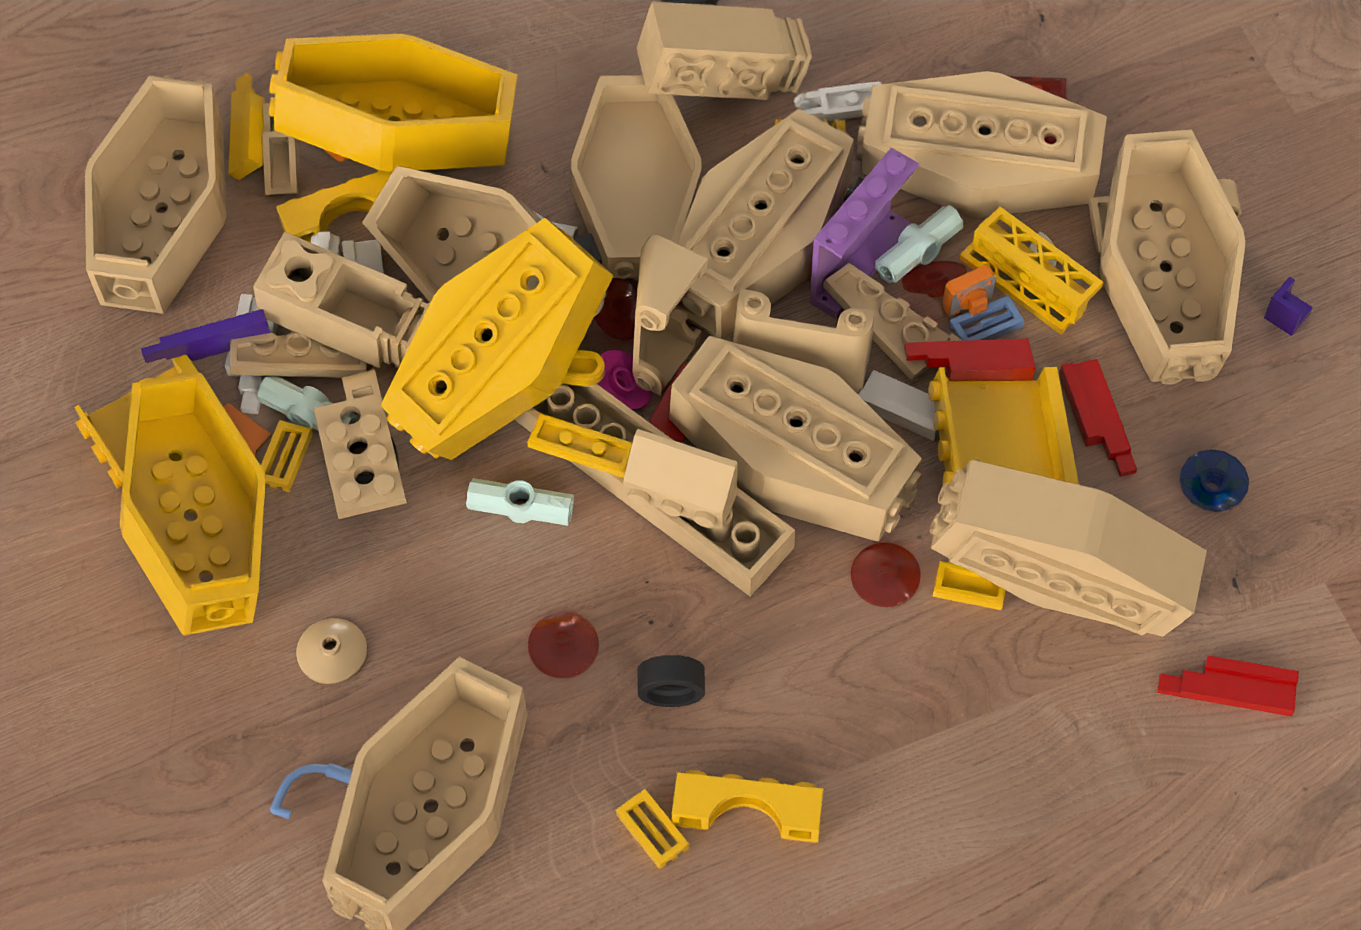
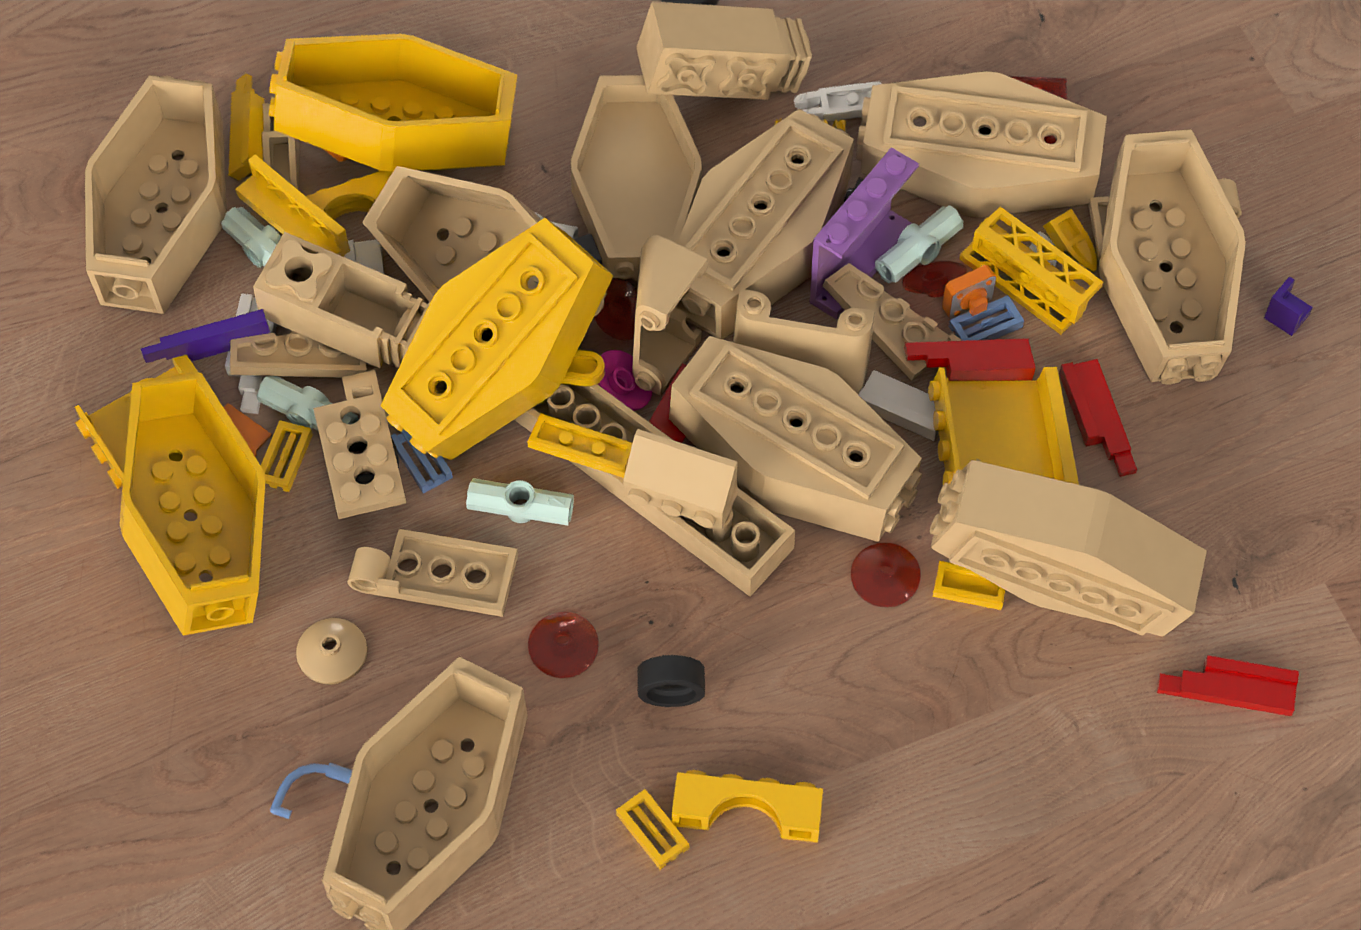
clear blue dish [1179,449,1249,512] -> none
none -> light aqua piece [221,207,281,268]
none -> yellow fence [235,154,350,257]
none -> tan hinge [347,529,518,617]
none -> medium blue tile [391,430,453,494]
none -> yellow plate [1043,209,1097,271]

